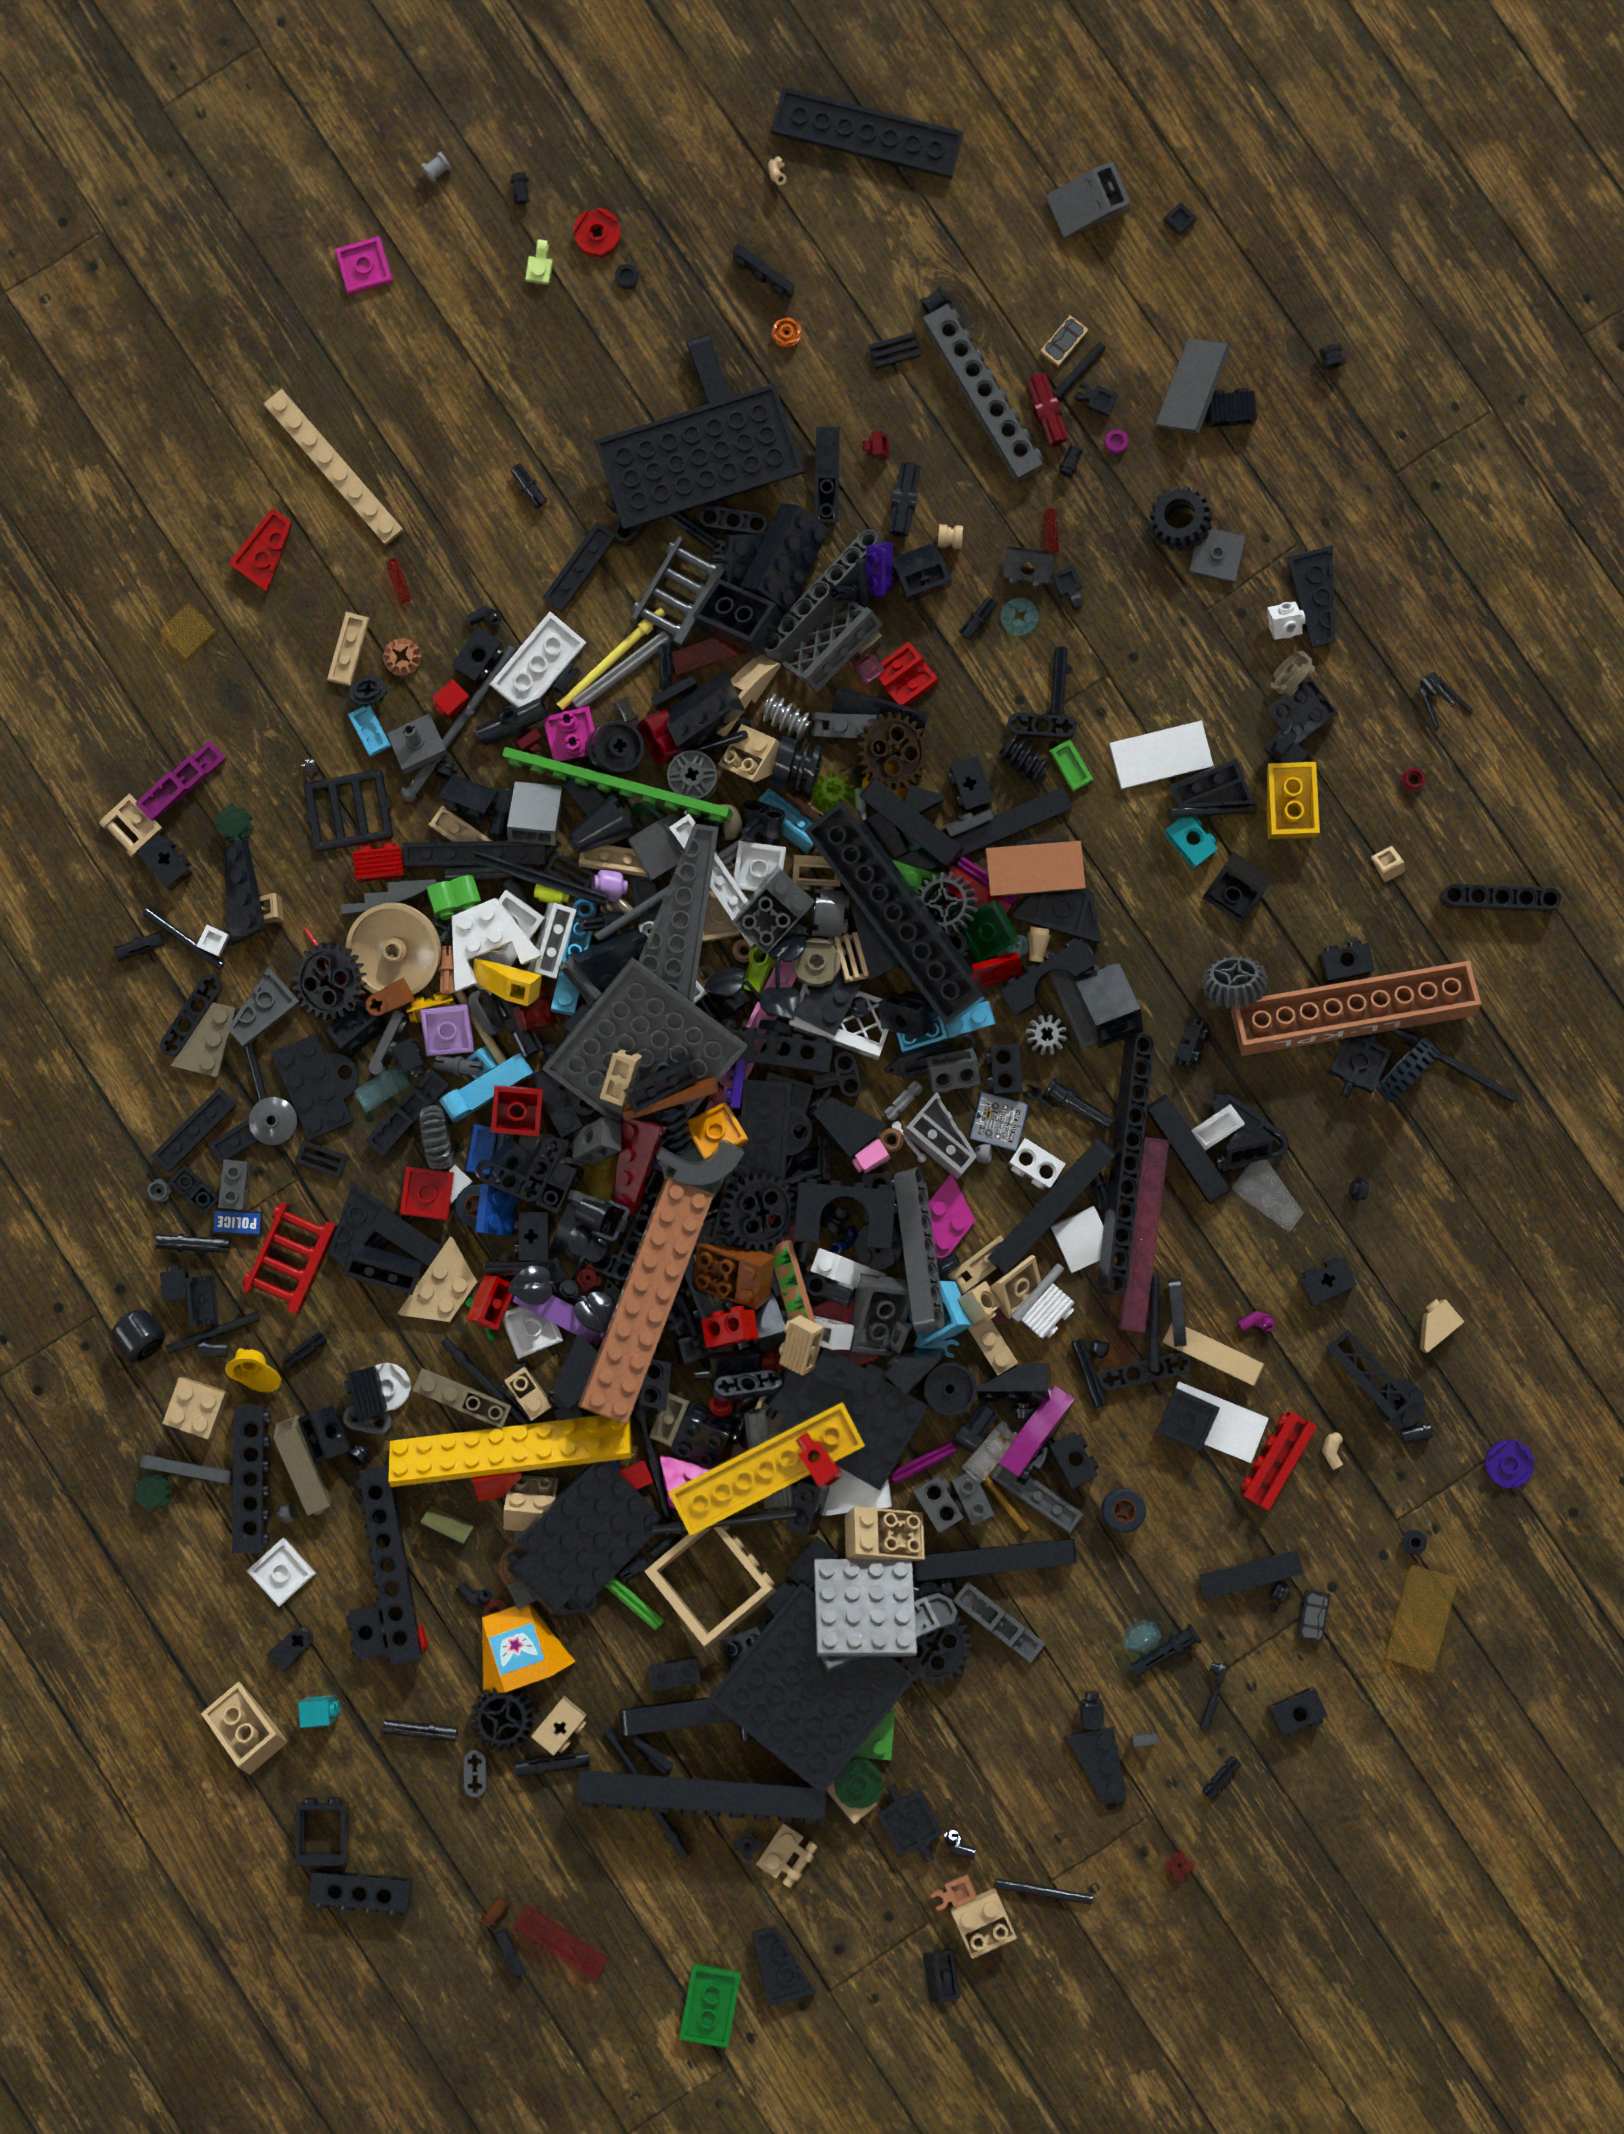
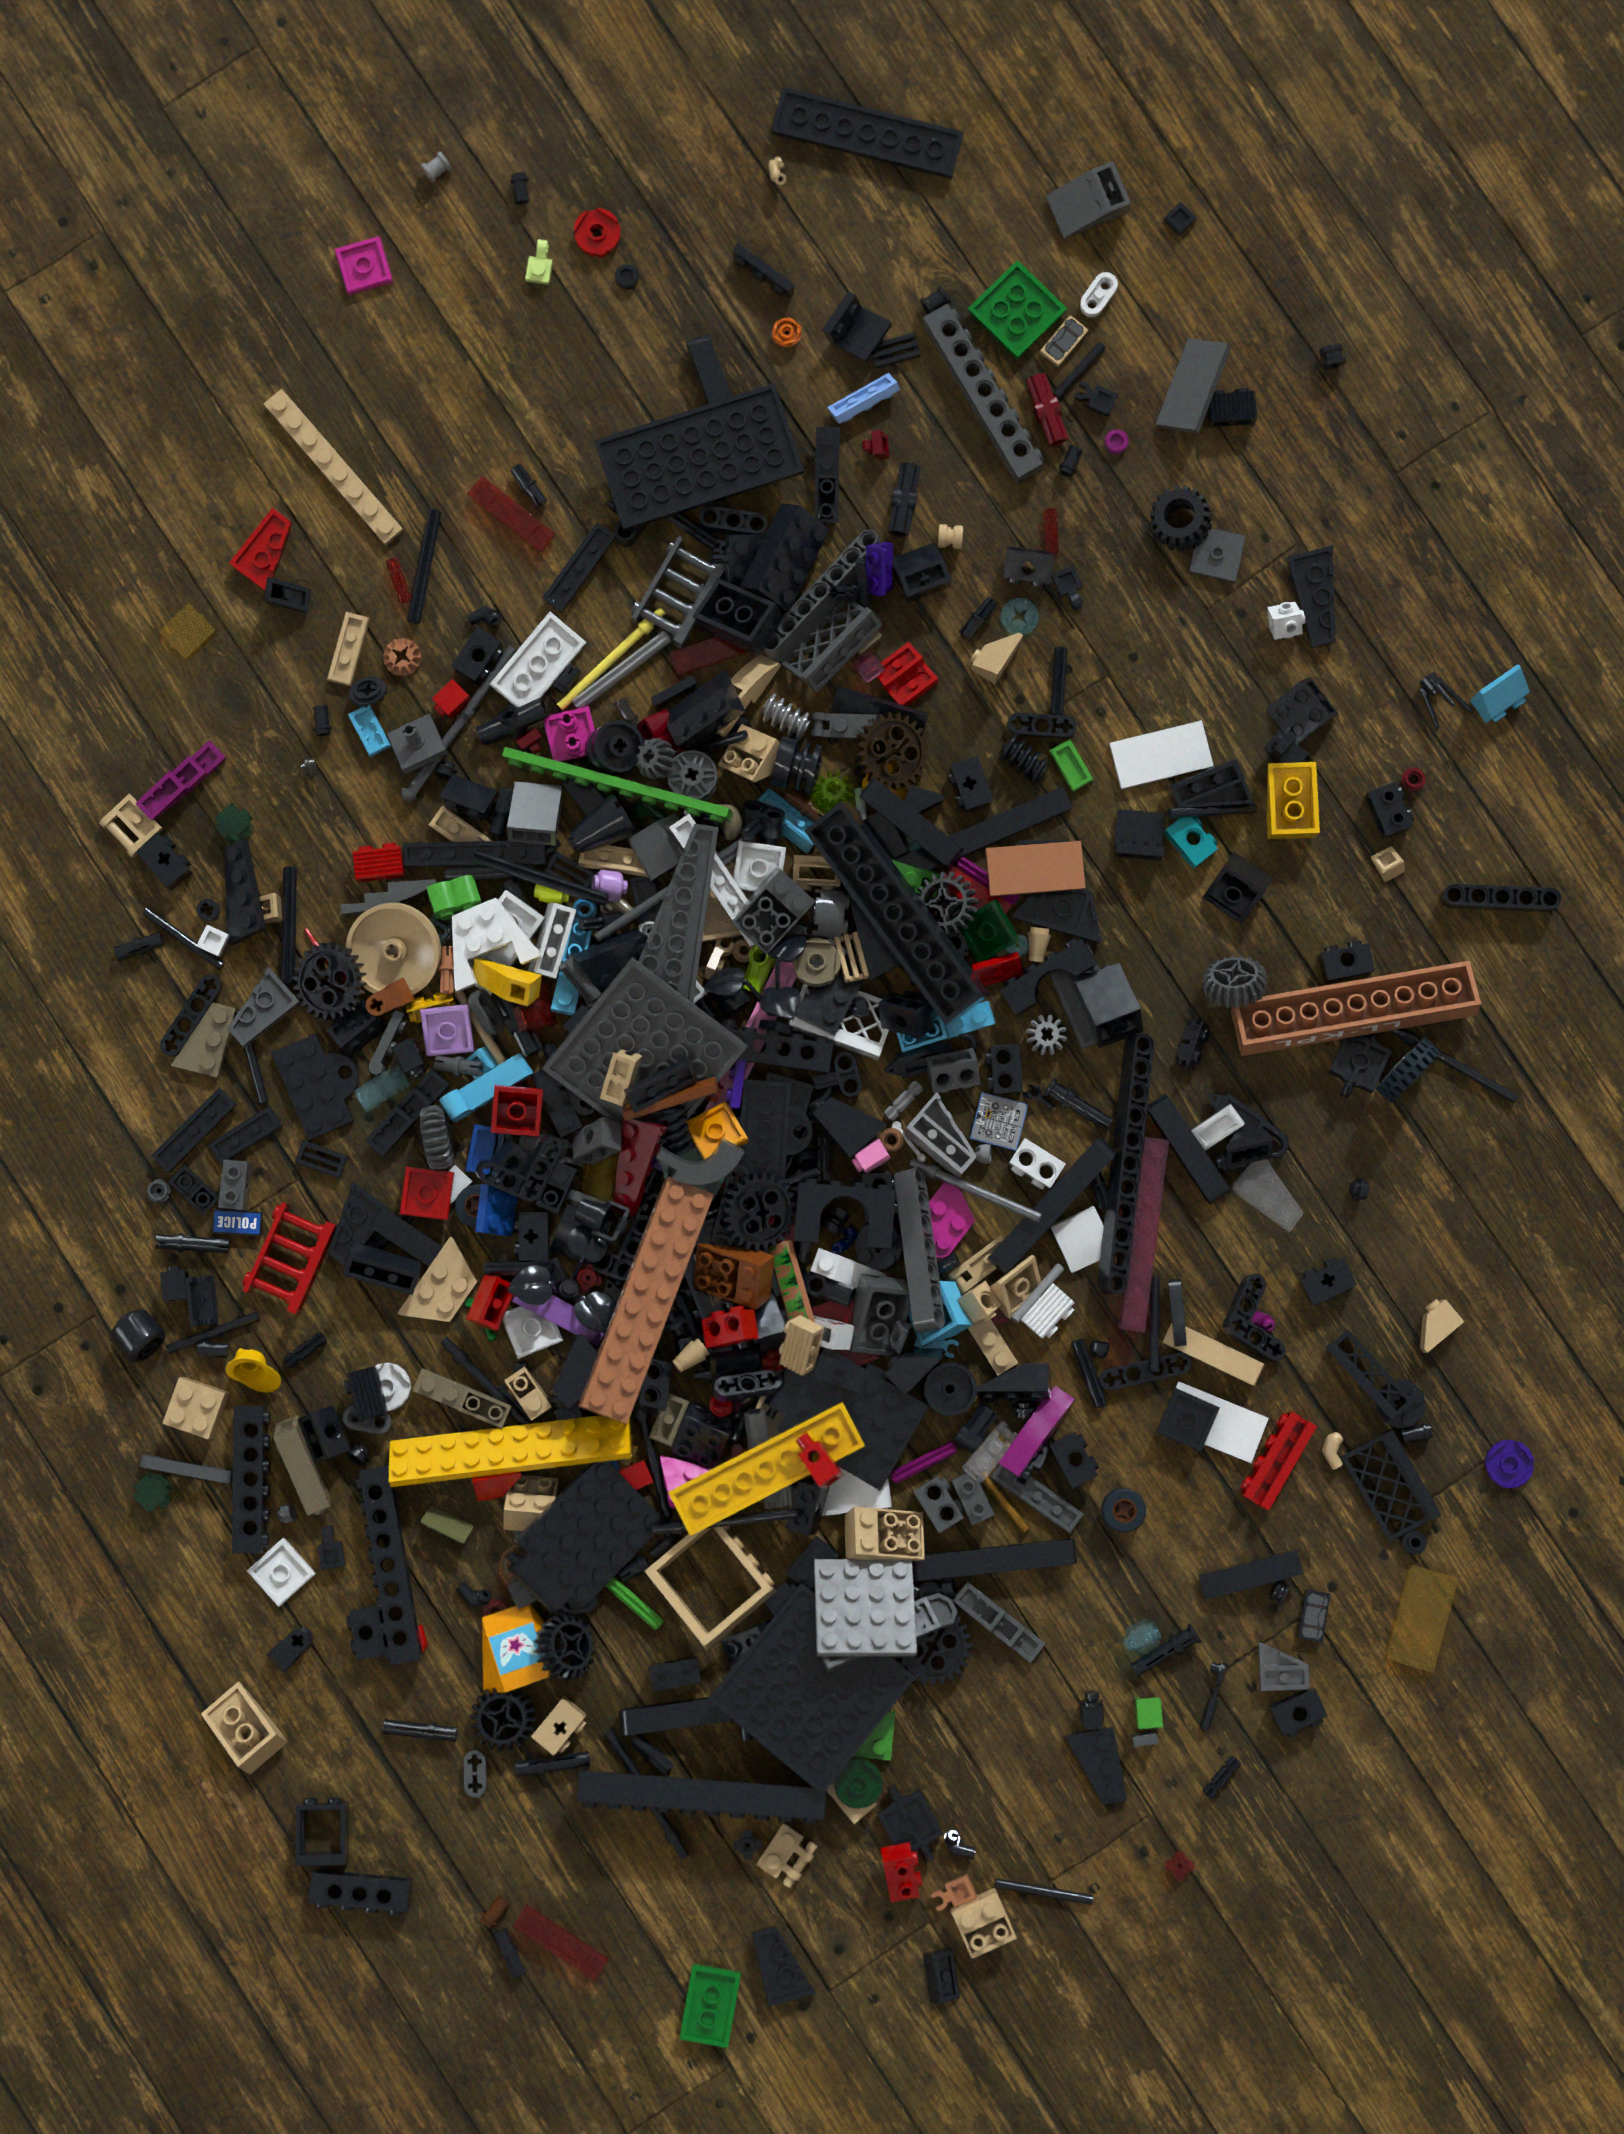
dark grey dish [249,1097,297,1145] -> none
teal brick [298,1695,340,1727] -> none
black bar [303,770,394,852] -> none
black axle [658,643,672,690] -> none
dark grey plate [943,807,994,837] -> none
dark tan plate [1270,651,1315,696] -> none
none -> black bush [197,899,220,921]
none -> black slope [263,577,311,613]
none -> black axle [281,866,297,984]
none -> black pin [313,705,332,737]
none -> black plate [317,1525,347,1570]
none -> black axle [407,509,441,624]
none -> clear red plate [467,476,556,553]
none -> black gear [534,1614,597,1681]
none -> dark grey gear [635,738,676,779]
none -> tan cone [672,1339,709,1373]
none -> tan plate [703,939,734,980]
none -> black bracket [822,291,892,362]
none -> light blue plate [827,373,900,424]
none -> red brick [881,1842,923,1903]
none -> flat silver bar [909,1159,1043,1223]
none -> green plate [967,260,1067,360]
none -> tan slope [970,633,1023,685]
none -> white plate [1080,272,1118,317]
none -> black bracket [1113,809,1165,861]
none -> bright green panel [1134,1697,1163,1729]
none -> black beam [1223,1273,1286,1362]
none -> flat silver wing [1258,1642,1310,1691]
none -> black fence [1341,1427,1441,1542]
none -> black brick [1365,782,1414,840]
none -> medium azure slope [1470,664,1530,723]

